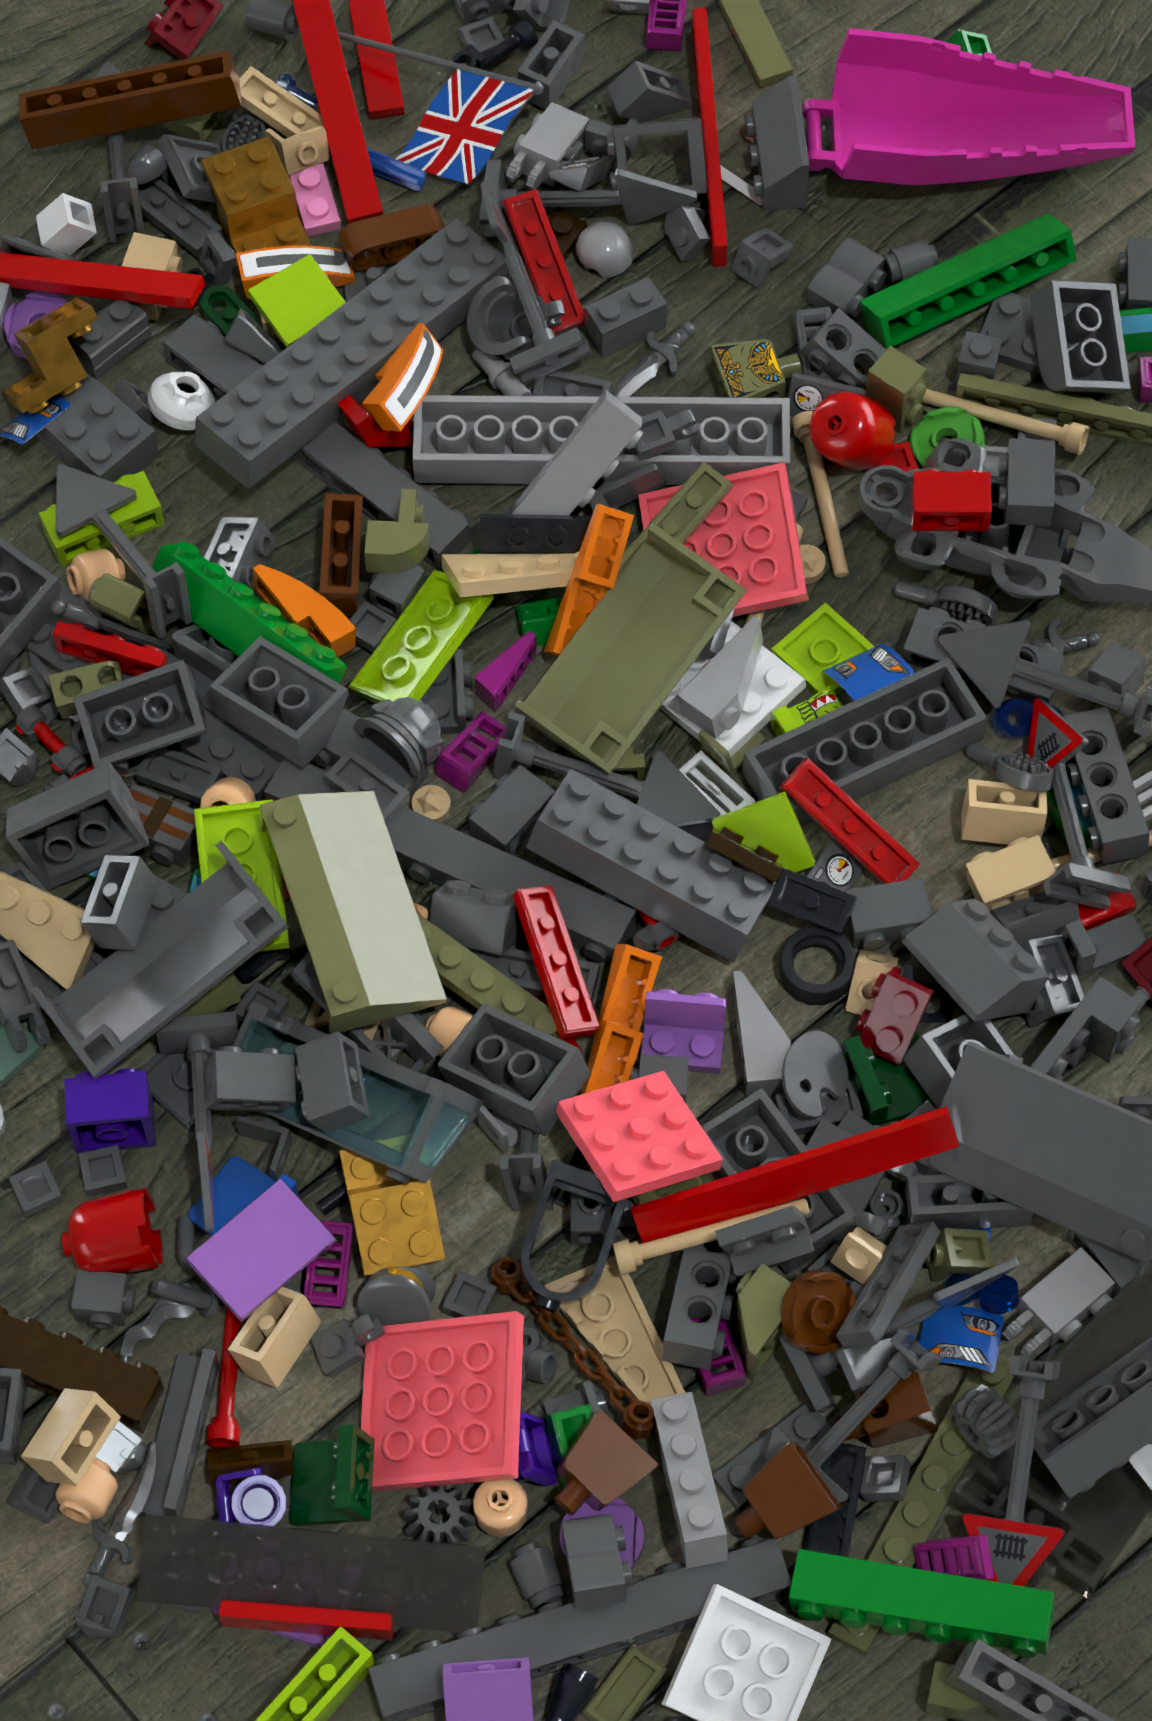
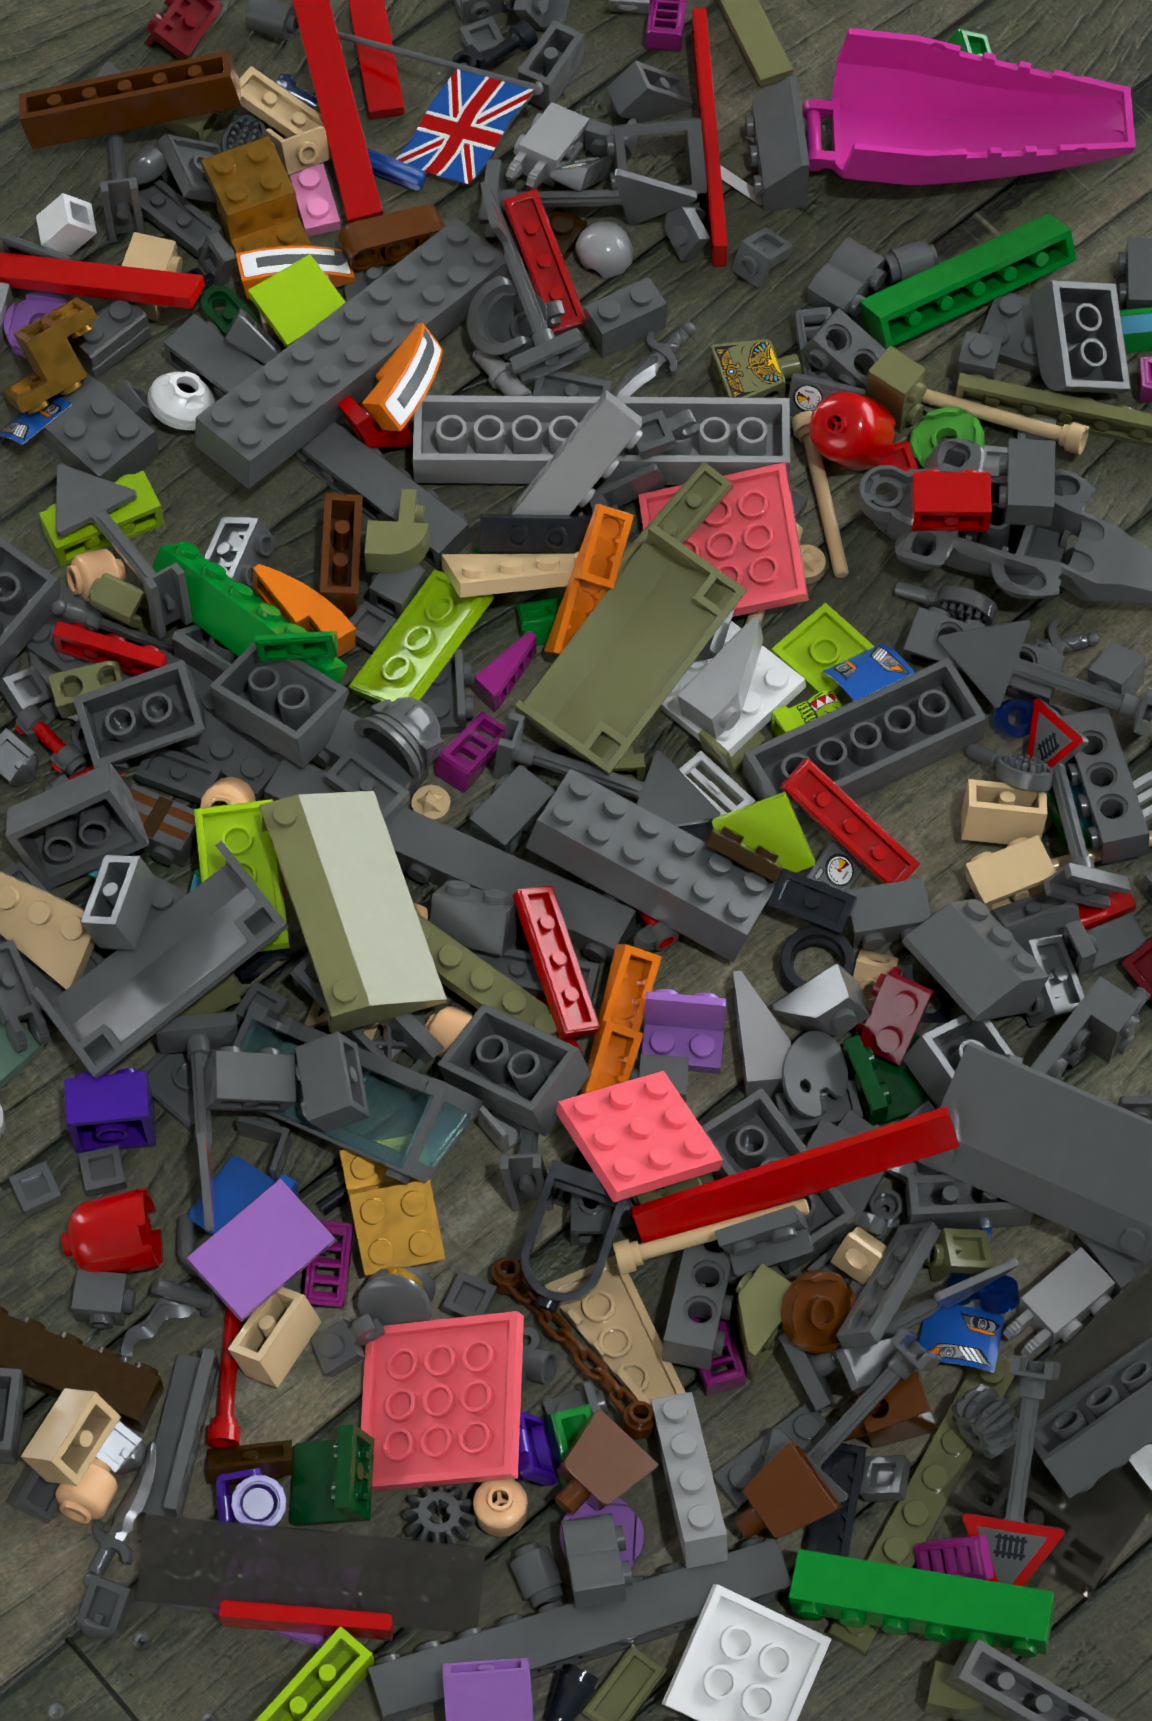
none -> green slope [254,631,338,661]
none -> dark grey slope [772,963,870,1037]

